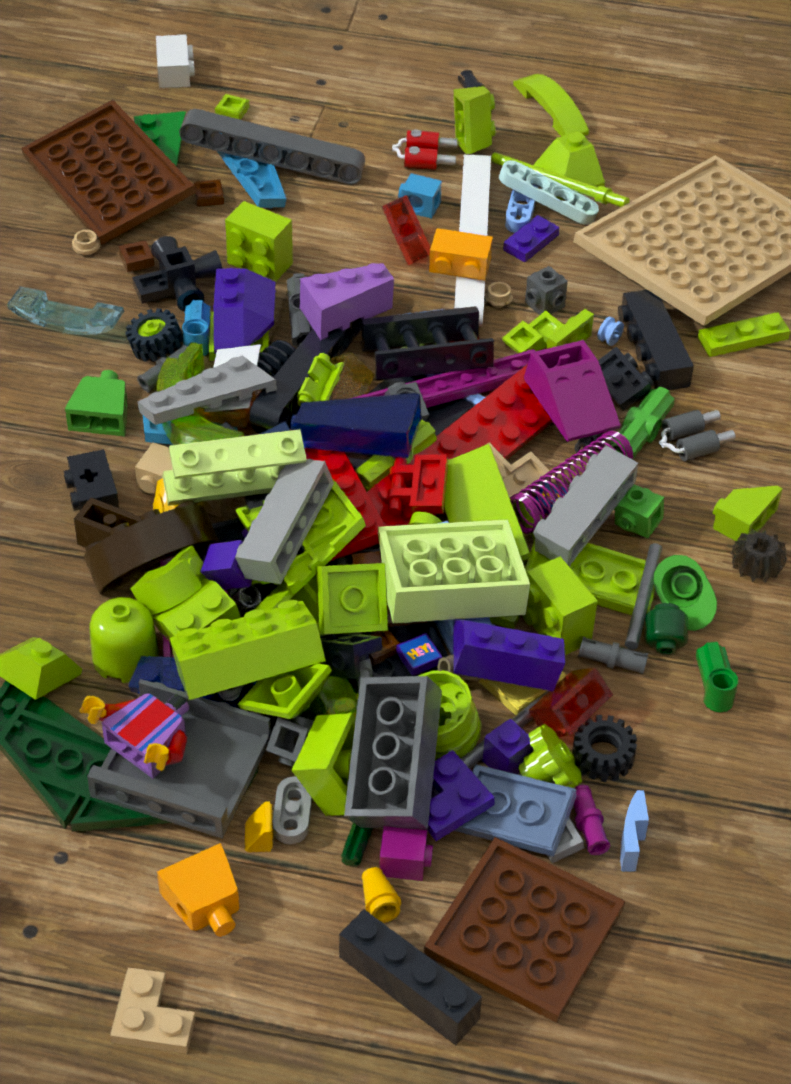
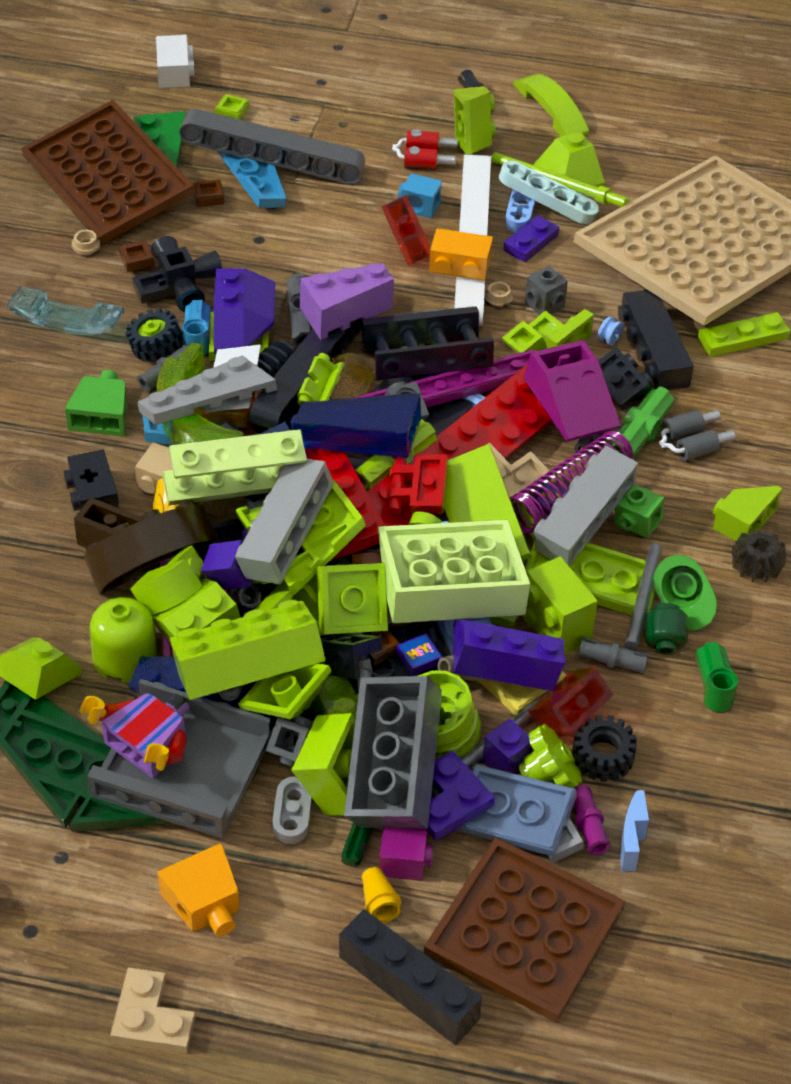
lime brick [225,201,293,282] -> none
yellow slope [245,801,273,852] -> none

